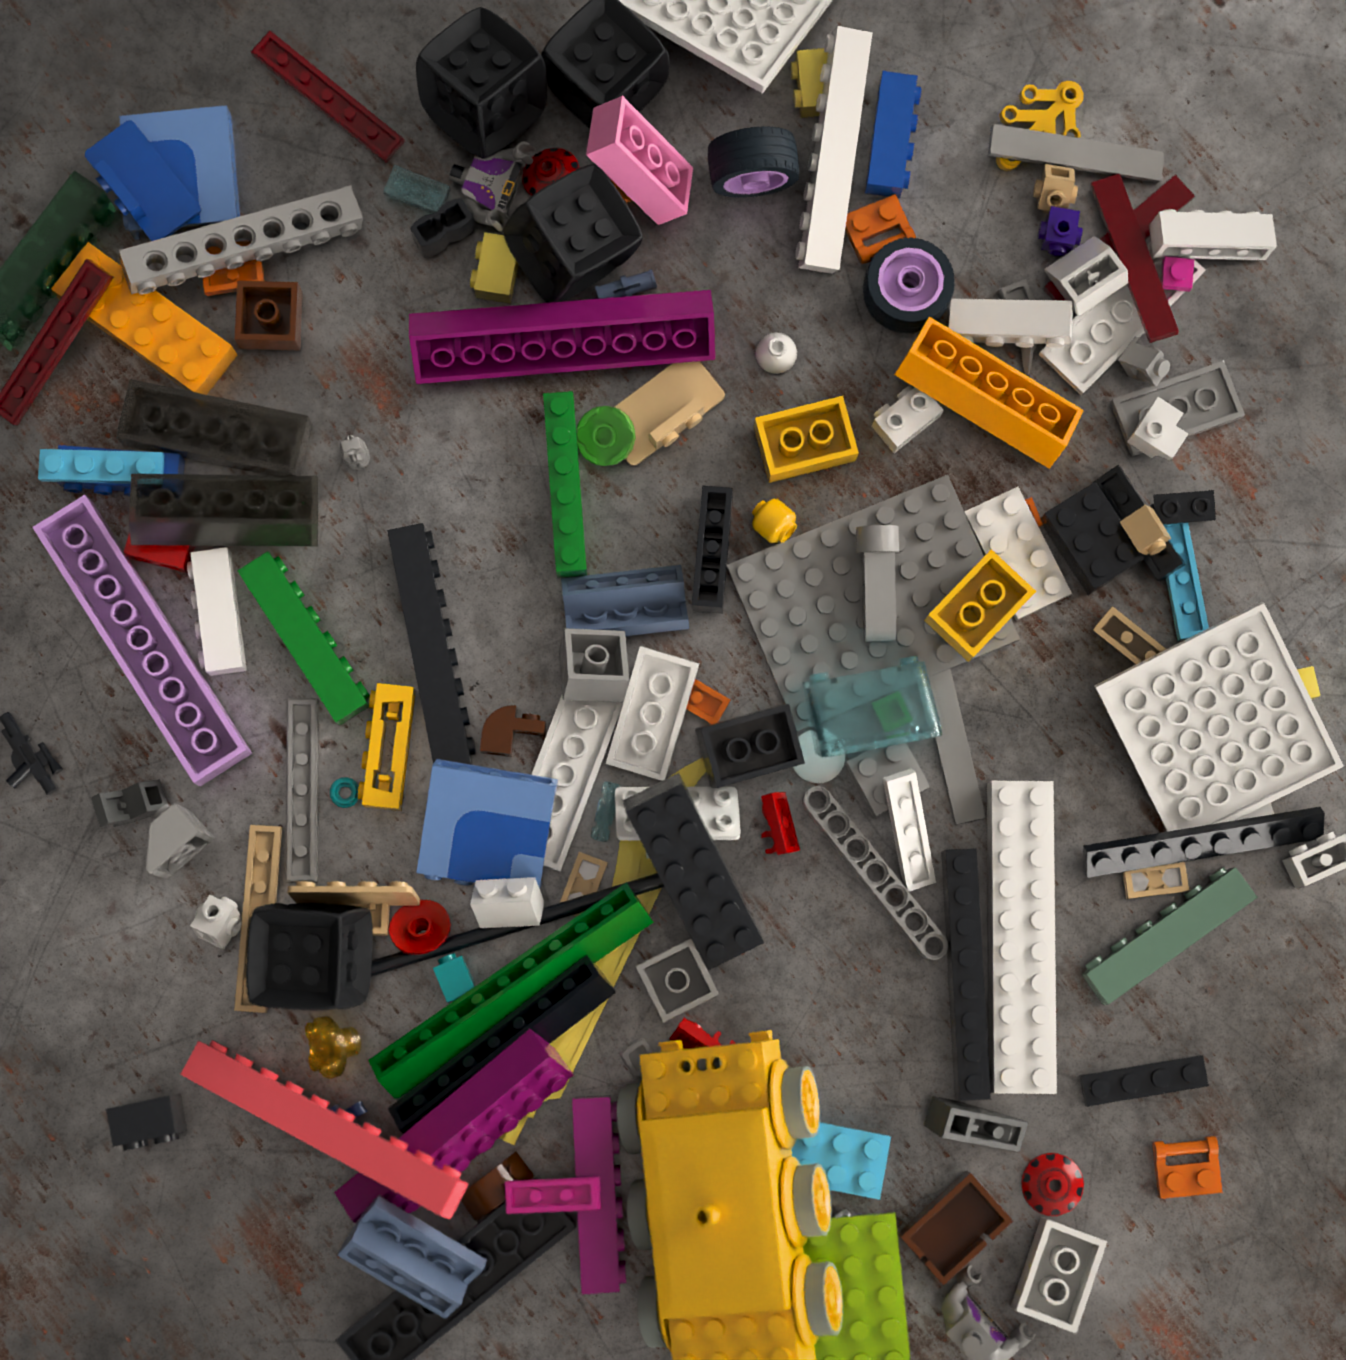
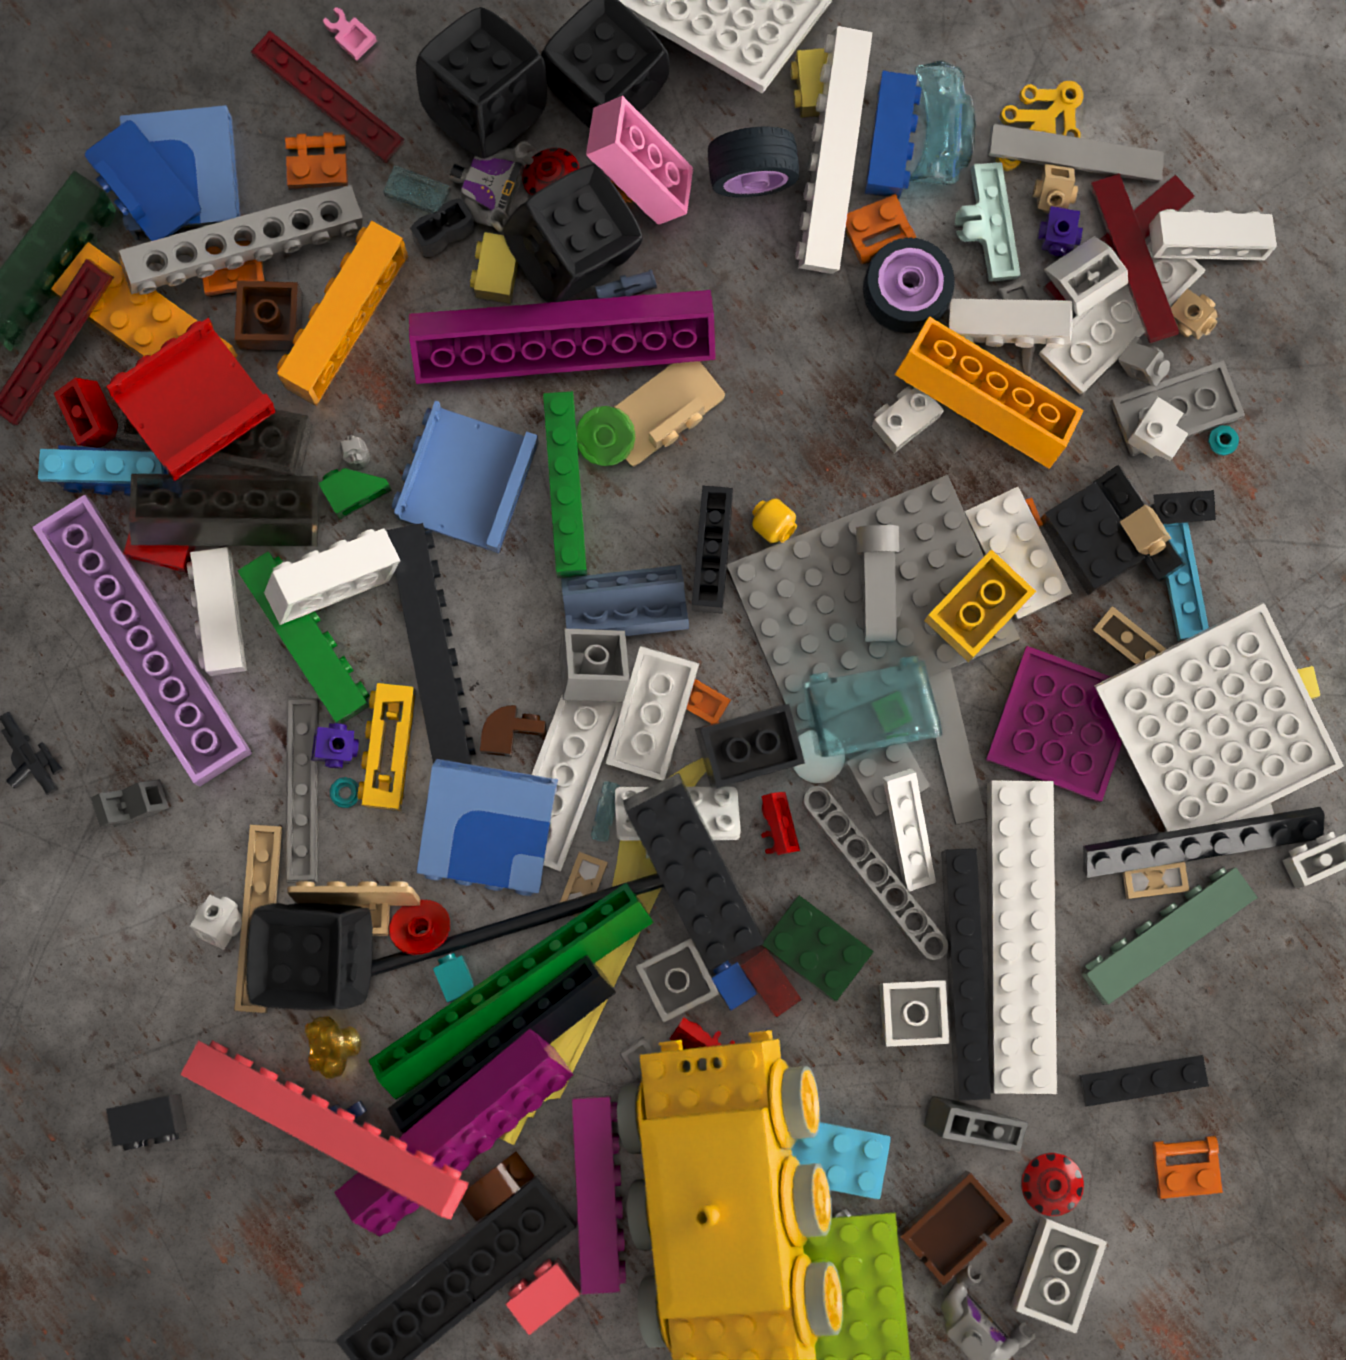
light grey slope [146,803,215,879] -> none
sand blue slope [337,1195,487,1319] -> none
white brick [470,877,544,928] -> none
dark pink tile [505,1177,601,1214] -> none
yellow brick [753,396,859,483] -> none
white brick [755,332,797,374] -> none
dark pink plate [1161,256,1195,292] -> none
none -> red brick [53,377,122,448]
none -> red panel [106,318,275,481]
none -> white brick [264,528,400,625]
none -> light orange brick [277,220,408,406]
none -> orange plate [285,132,348,189]
none -> dark purple brick [311,723,359,769]
none -> green slope [318,468,392,520]
none -> bright pink plate [323,7,377,61]
none -> medium blue panel [392,401,539,553]
none -> coral brick [506,1257,581,1335]
none -> blue brick [711,961,757,1011]
none -> clear red brick [740,948,802,1018]
none -> dark green brick [760,895,874,1002]
none -> white brick [879,981,949,1047]
none -> clear light blue windscreen [909,60,976,185]
none -> light aqua plate [955,162,1021,281]
none -> magenta plate [985,646,1122,803]
none -> tan brick [1171,288,1218,340]
none -> teal plate [1208,425,1239,456]

